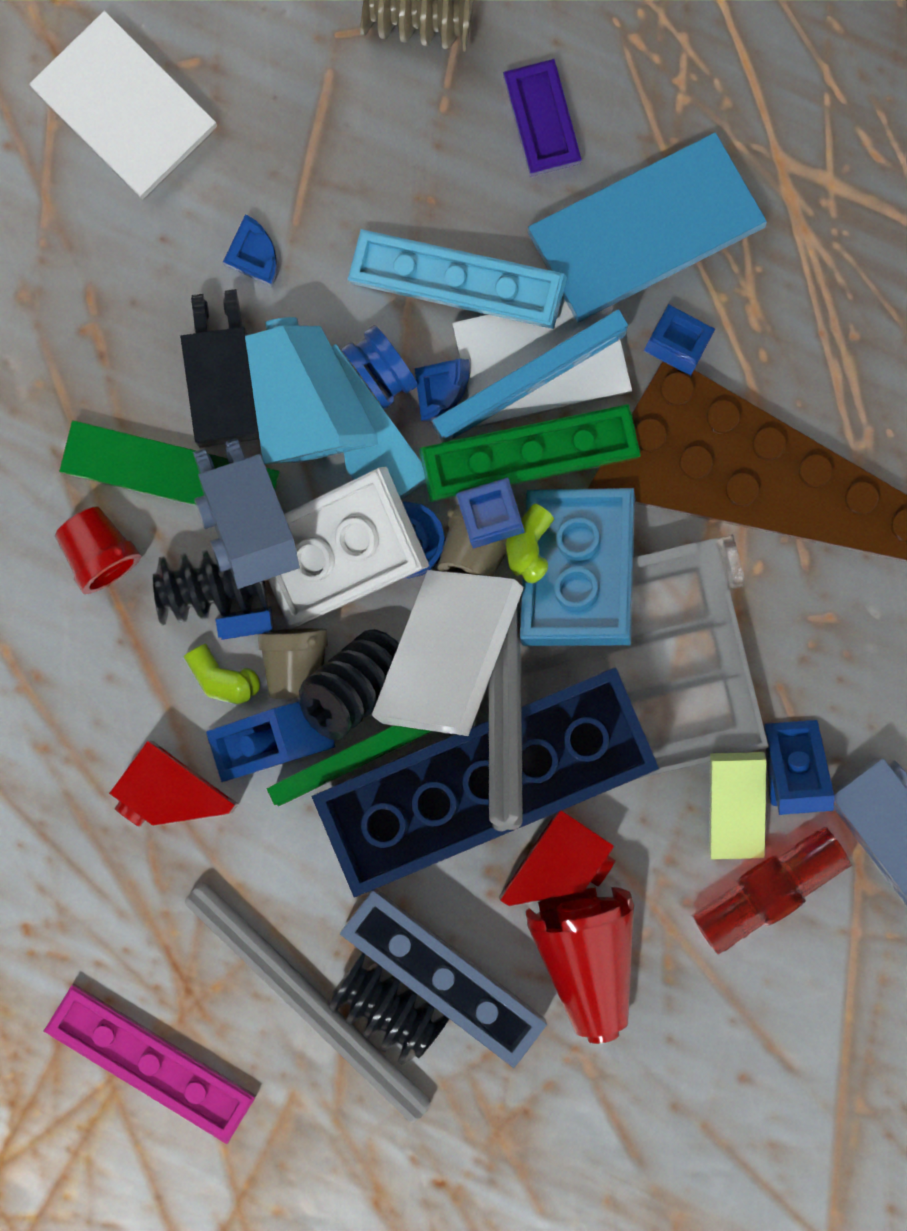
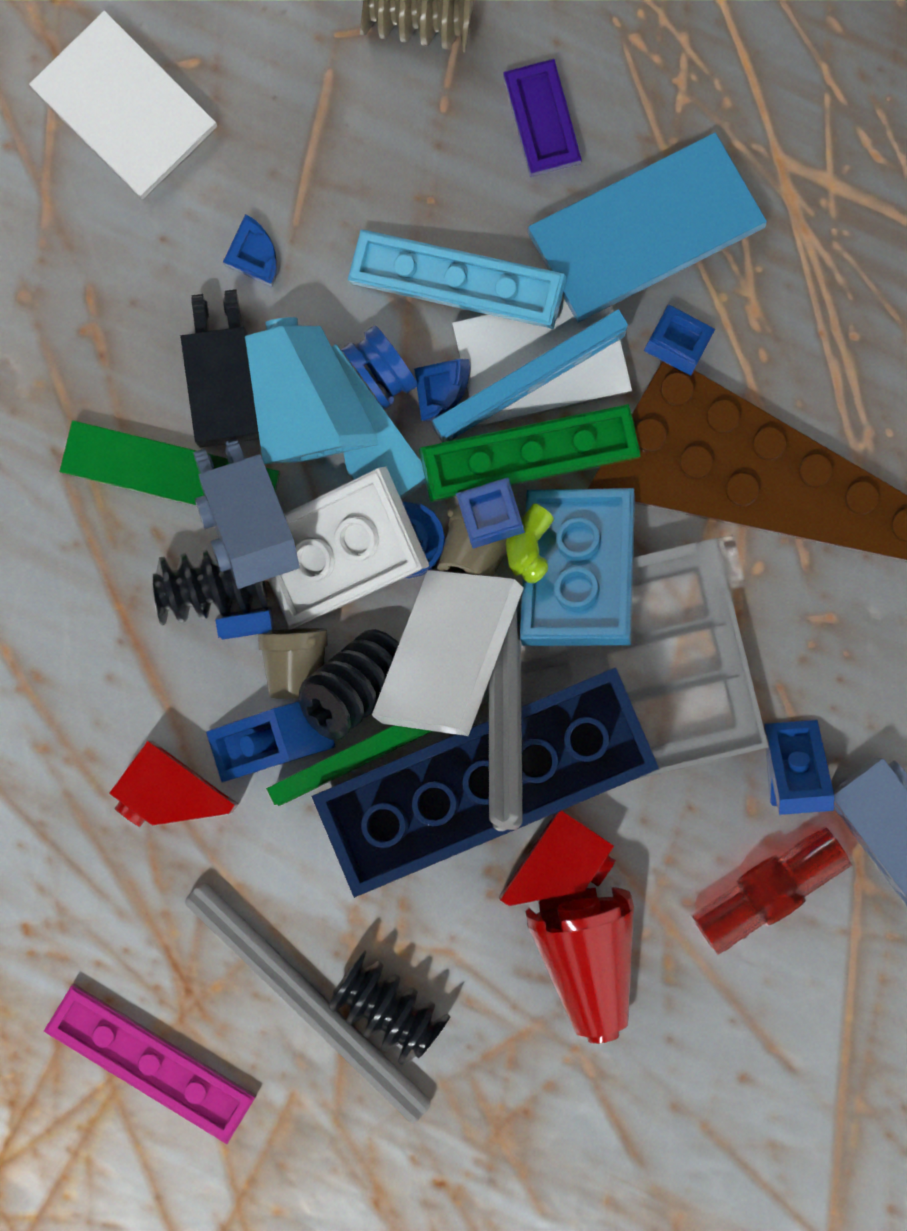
red piece [54,506,142,594] -> none
lime arm [183,643,261,704] -> none
sand blue brick [340,889,547,1068] -> none
yellowish green tile [709,752,766,860] -> none

